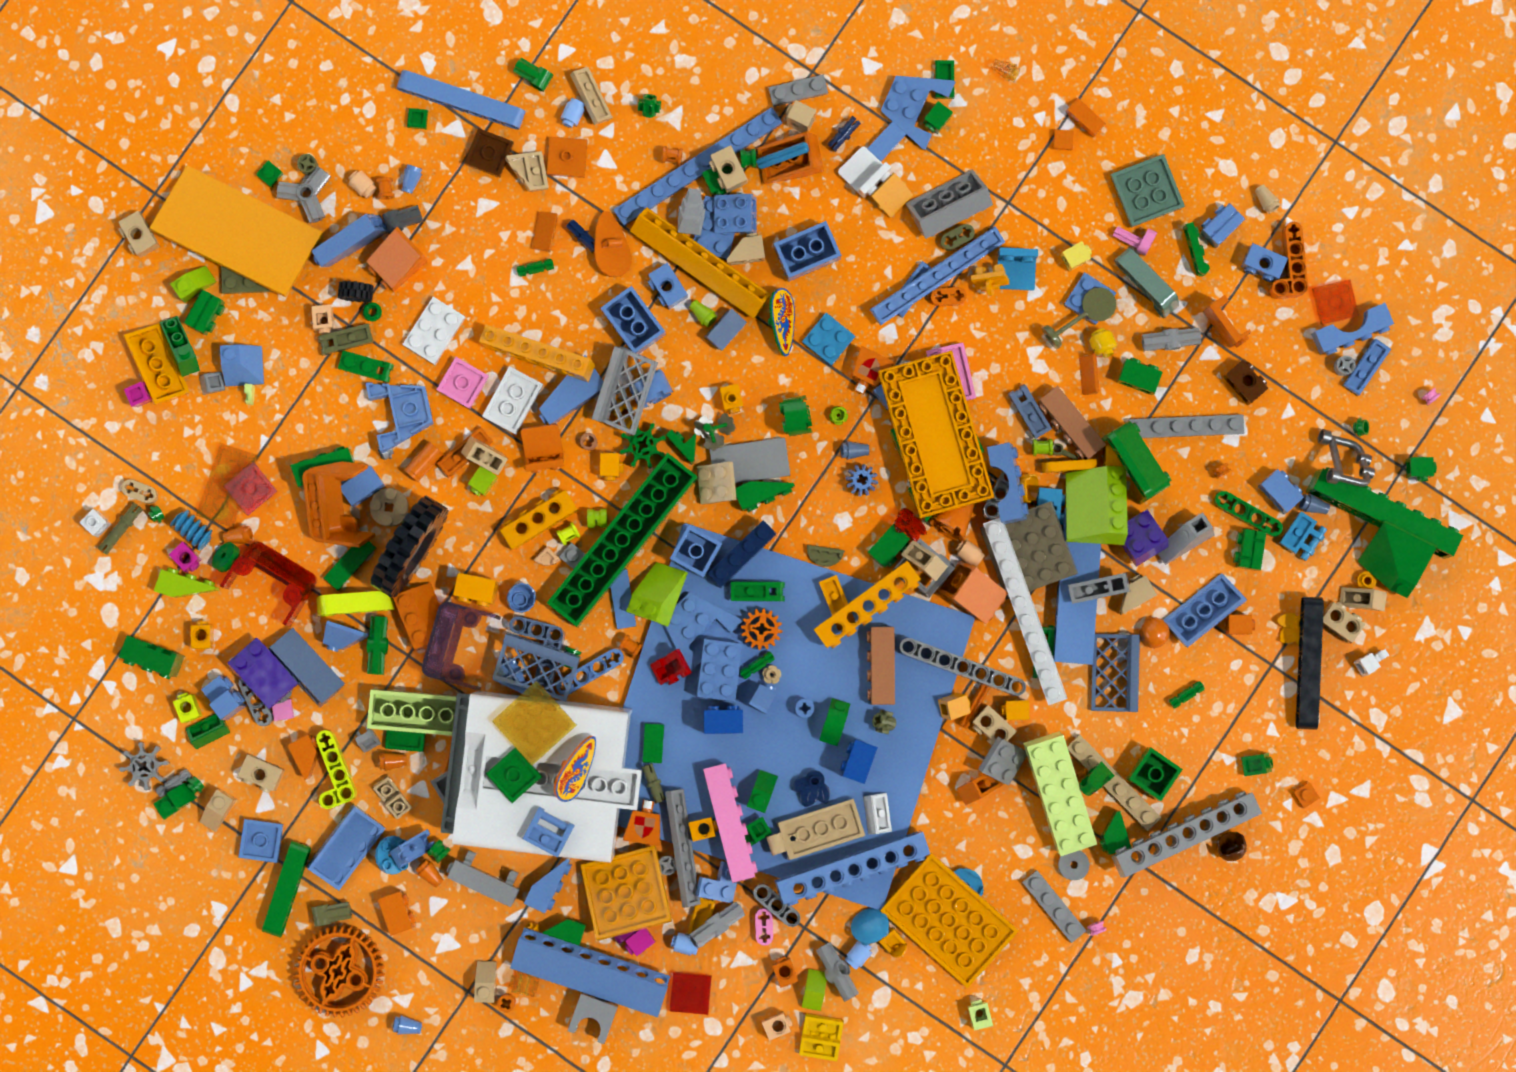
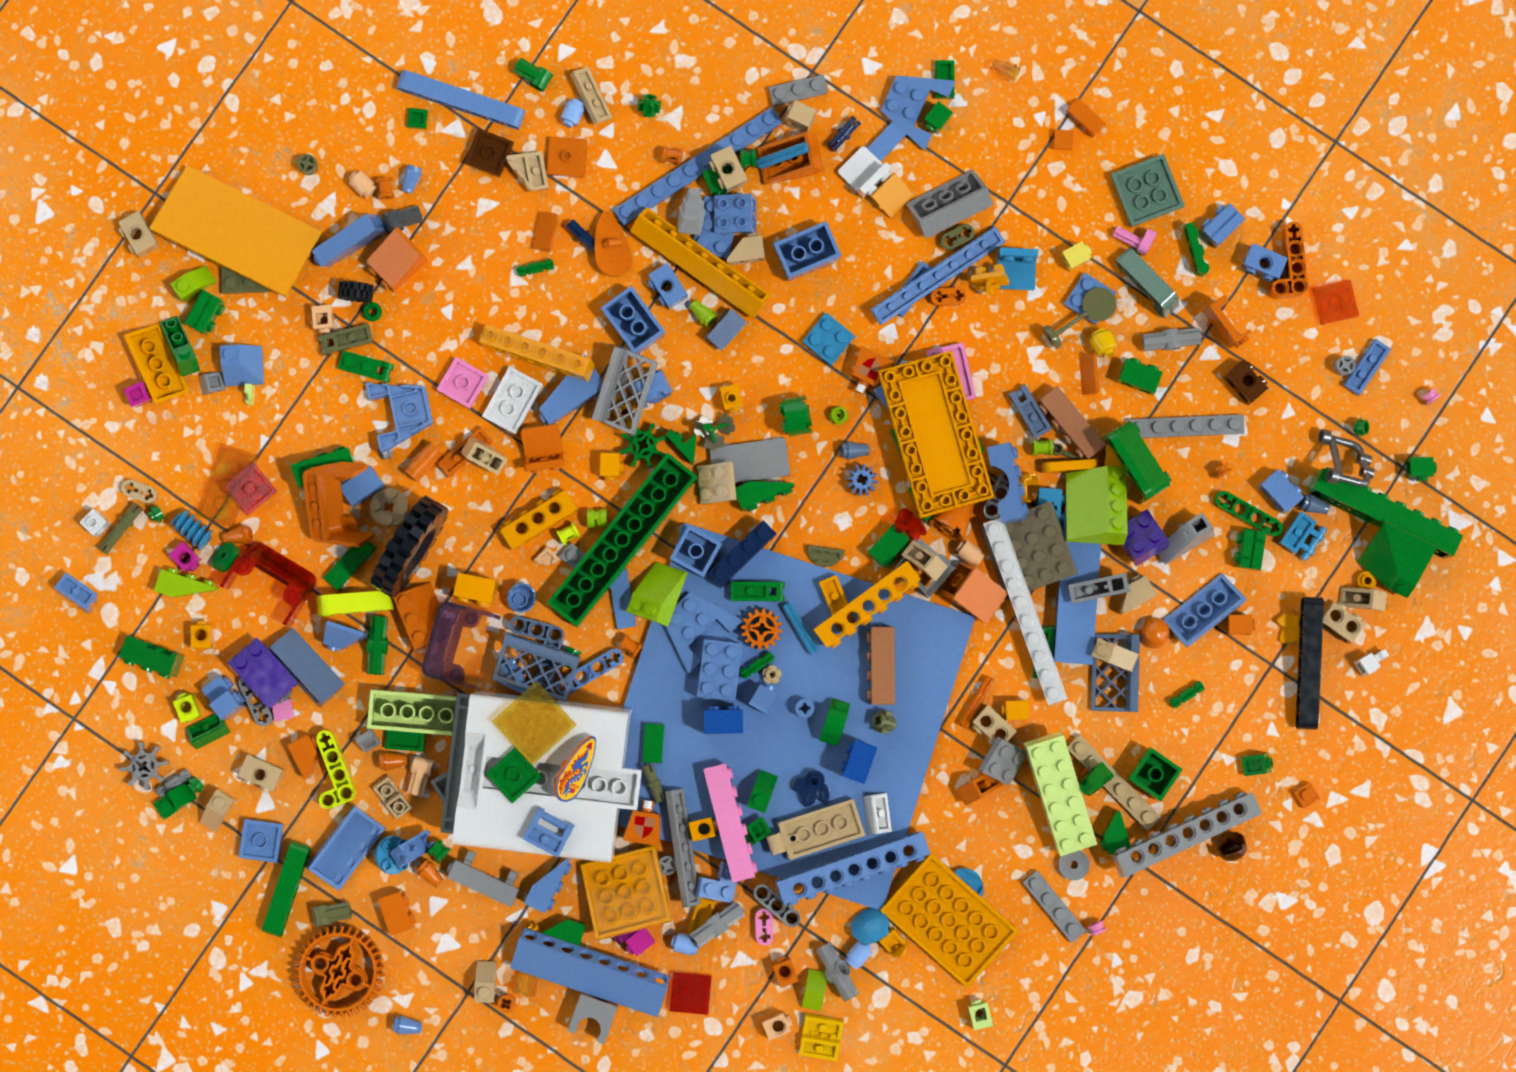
green plate [256,160,284,188] -> none
light grey piece [277,166,331,223] -> none
white plate [402,297,466,365] -> none
lime brick [468,466,498,496] -> none
nougat bush [580,433,598,451] -> none
red cylinder [650,649,692,685] -> none
shield [768,288,795,357] -> none
light grey beam [899,638,1026,696] -> none
light orange brick [938,693,971,720] -> none
tan cone [1255,184,1281,214] -> none
medium blue arch [1311,303,1394,356] -> none
none -> medium blue hinge [54,573,98,614]
none -> light nougat piece [407,756,435,797]
none -> dark azure axle [783,602,819,655]
none -> tan slope [1091,638,1139,672]

